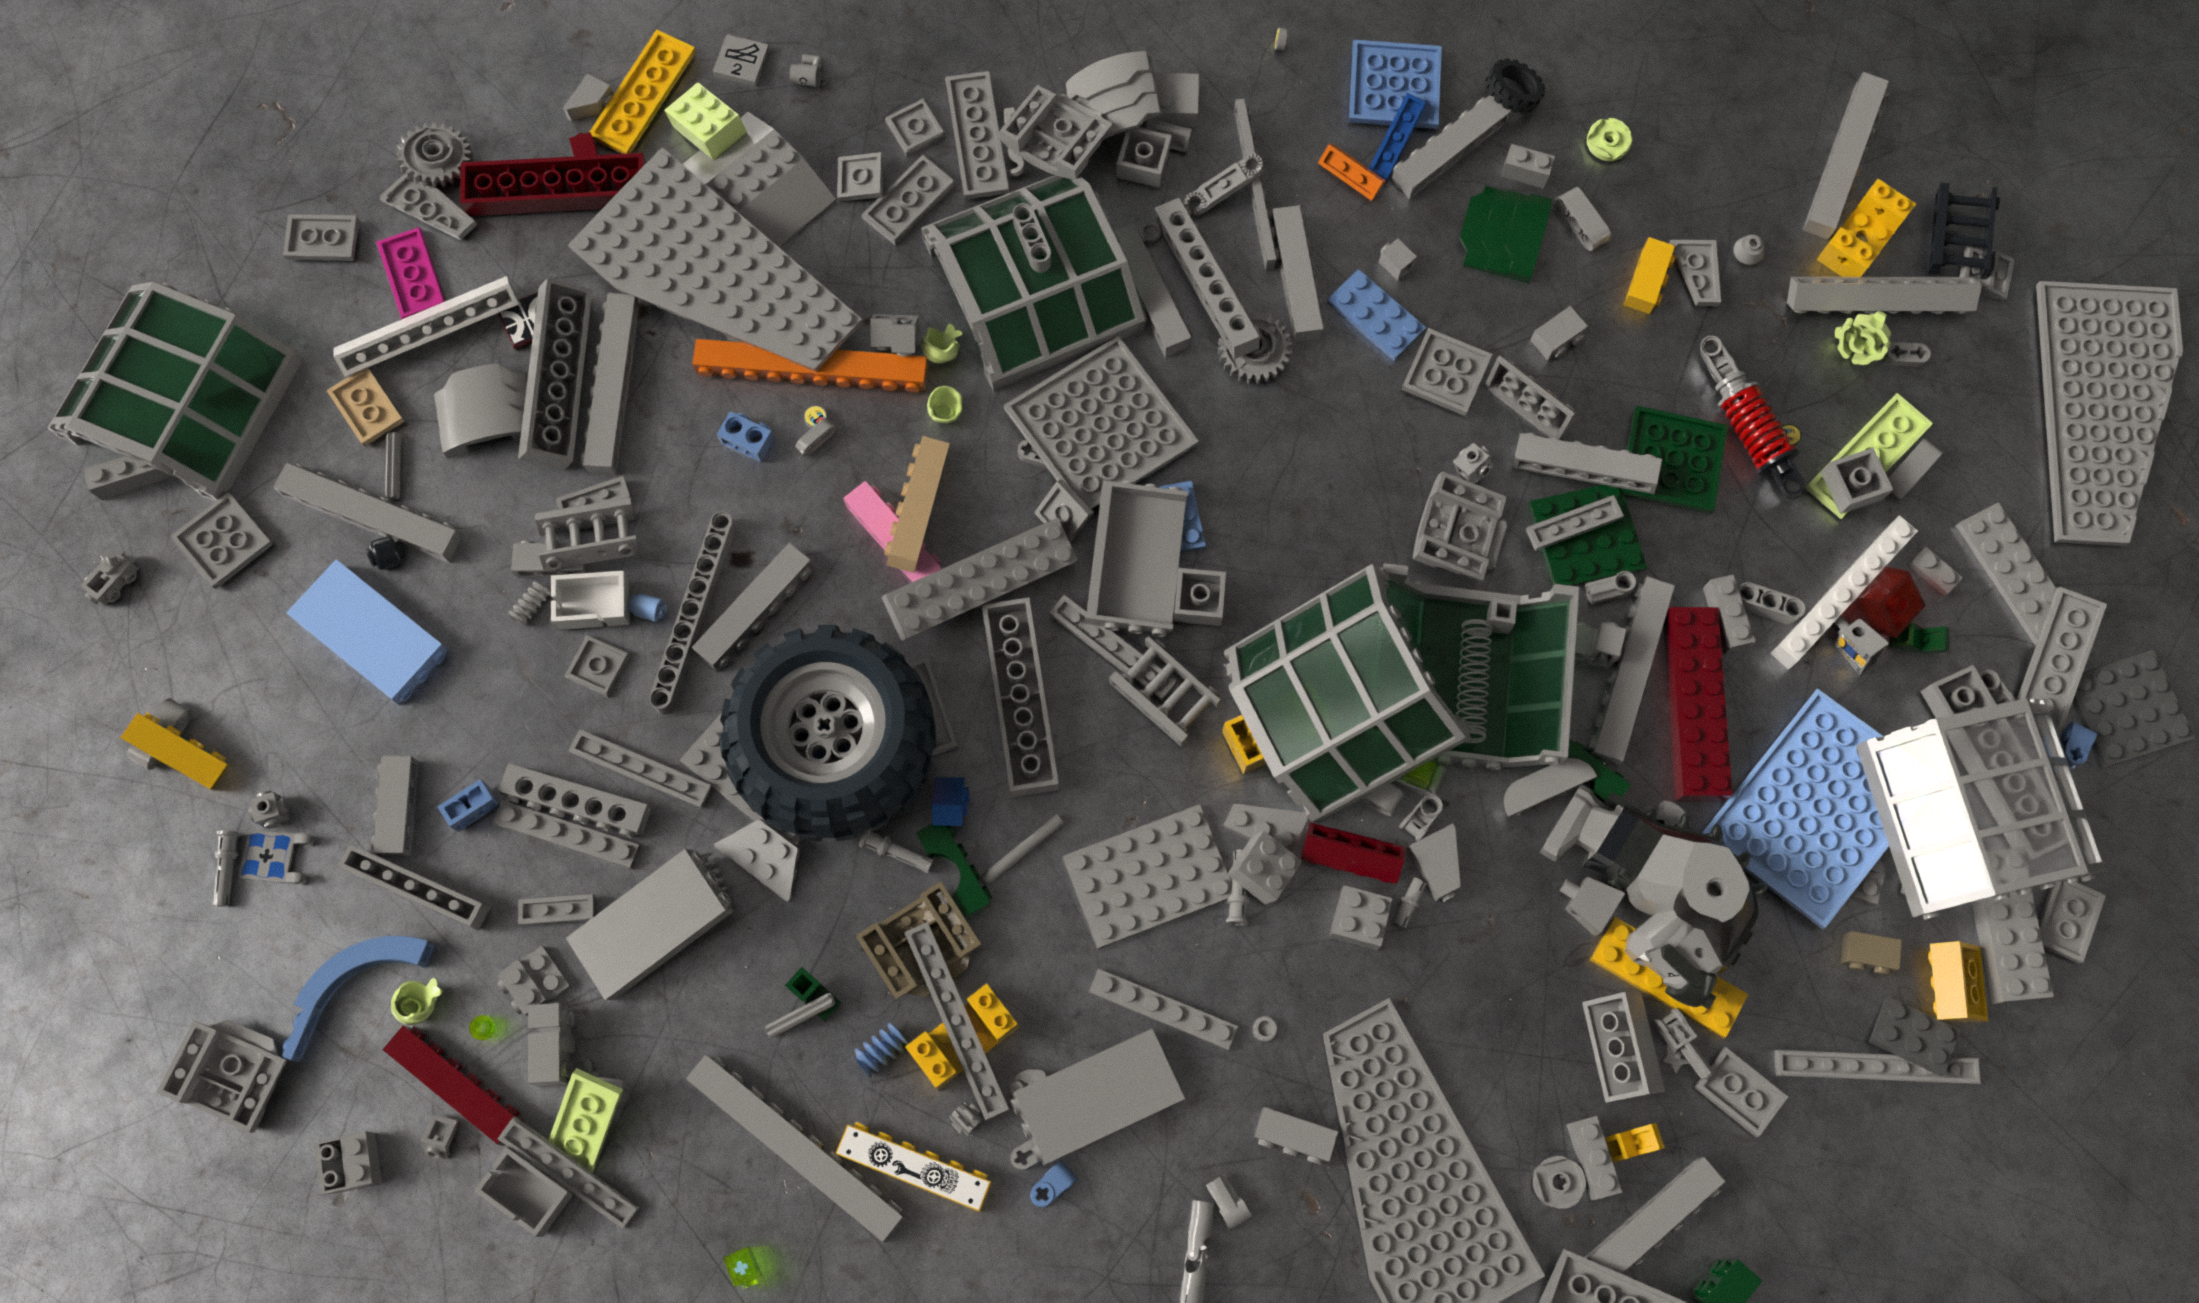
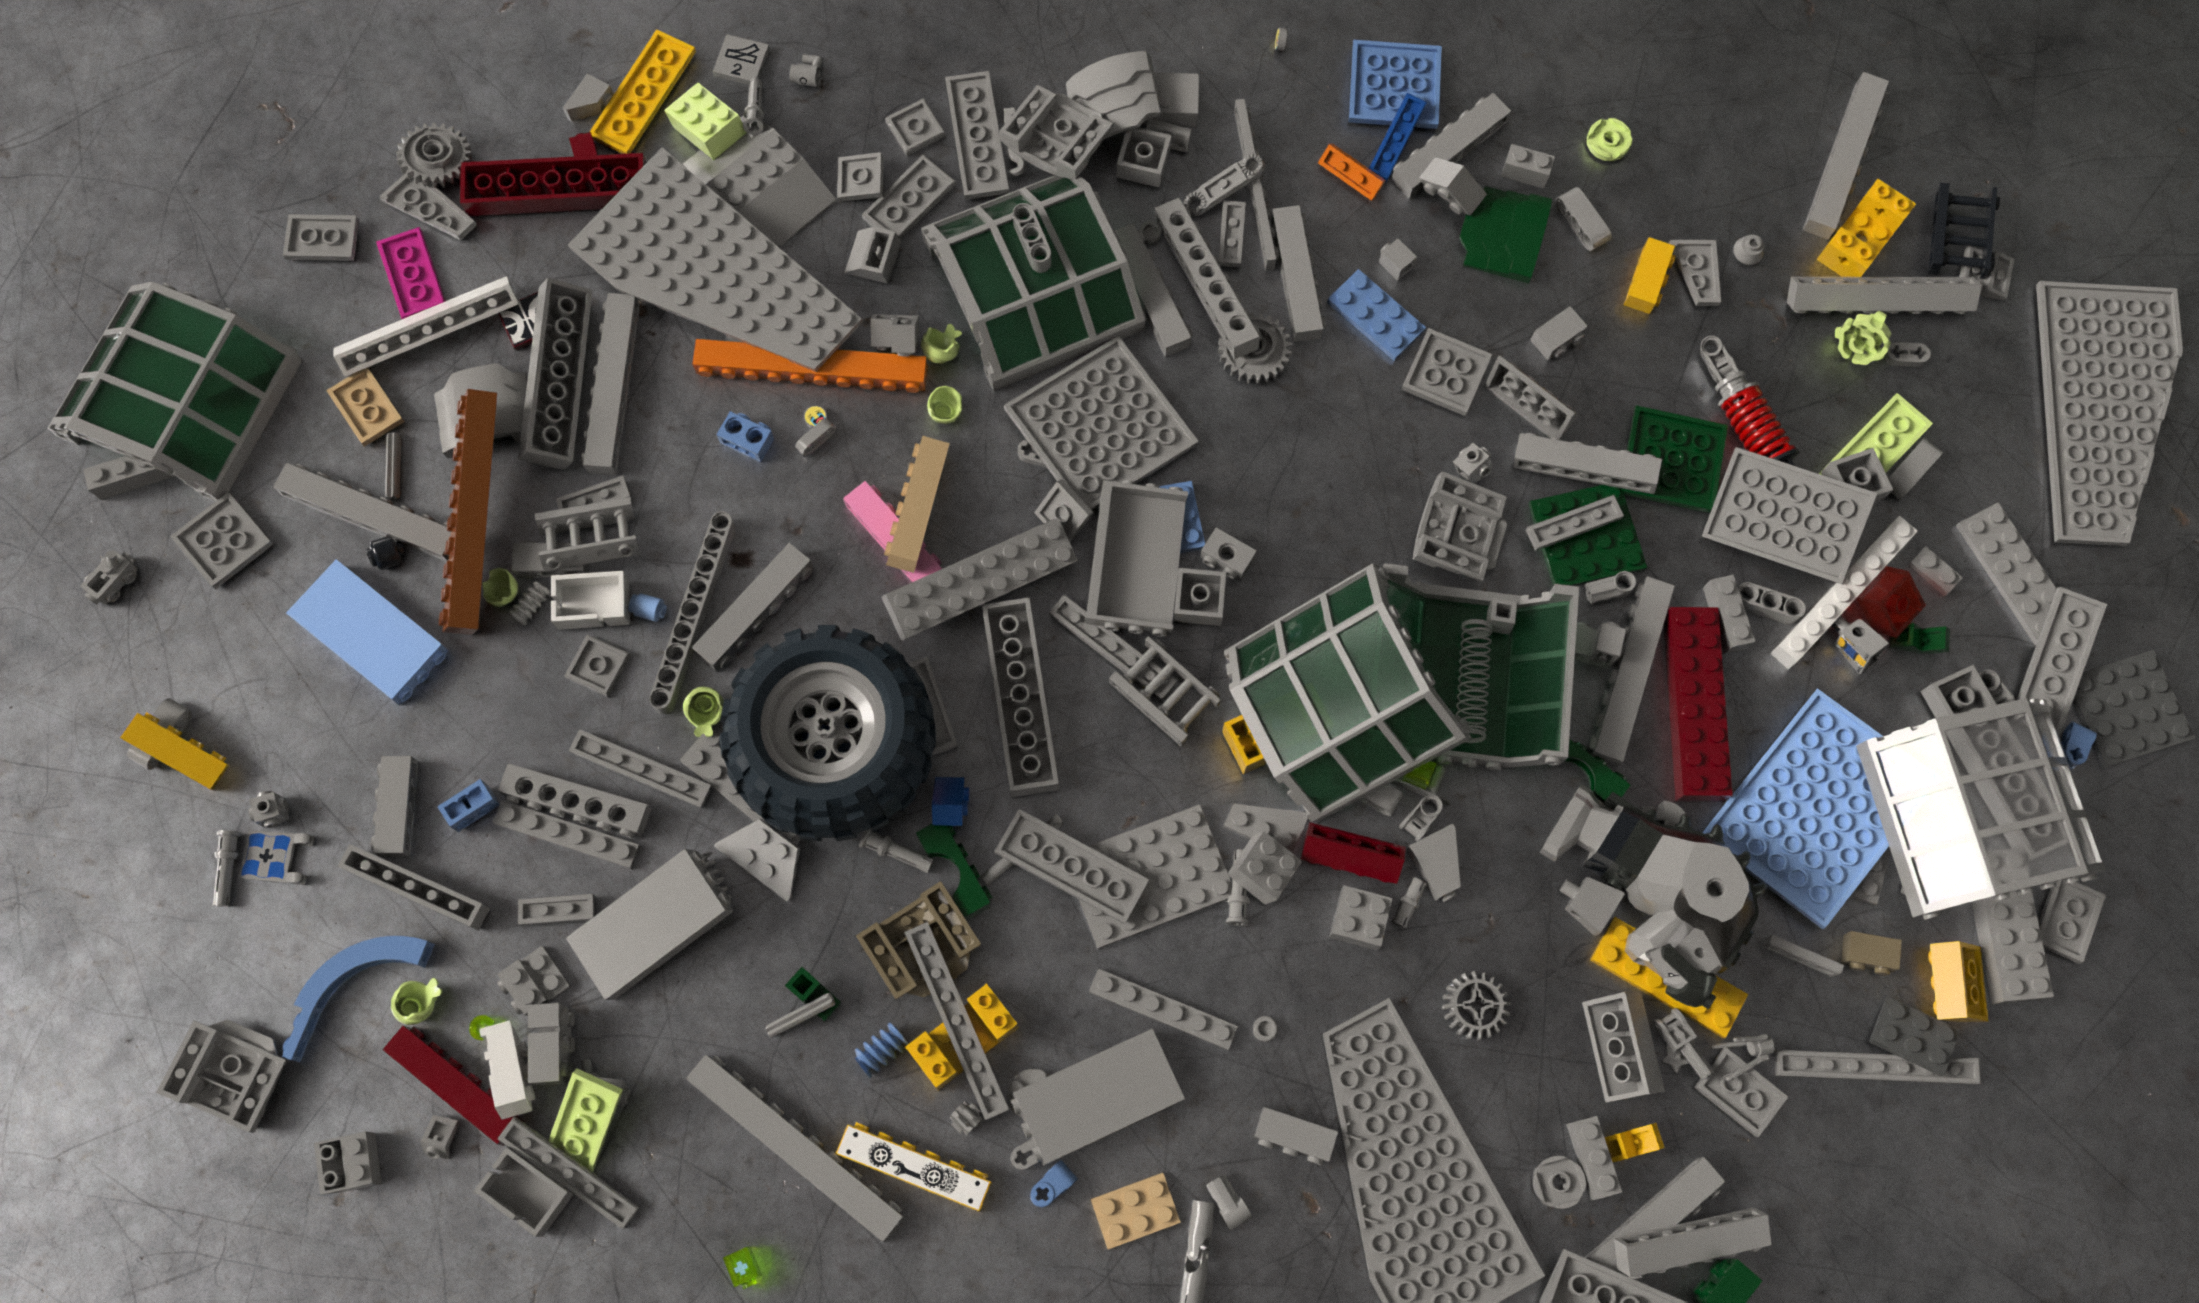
black tyre [1485,58,1546,114] -> none
light grey brick [1504,758,1597,818] -> none
light yellow tile [1781,424,1802,446] -> none
none -> dark orange brick [439,389,497,635]
none -> white wedge [479,1020,535,1119]
none -> yellowish green hair [482,568,518,607]
none -> yellowish green hat [683,686,724,737]
none -> light grey pin [743,78,764,135]
none -> light grey slope [845,227,901,284]
none -> light grey plate [994,809,1149,924]
none -> tan plate [1091,1173,1181,1249]
none -> light grey brick [1200,528,1257,581]
none -> light grey plate [1218,200,1246,268]
none -> light grey brick [1419,157,1487,215]
none -> light grey gear [1442,971,1511,1040]
none -> light grey brick [1614,1207,1771,1279]
none -> light grey plate [1702,447,1877,584]
none -> light grey plant [1712,1034,1774,1081]
none -> light grey tile [1762,935,1844,977]

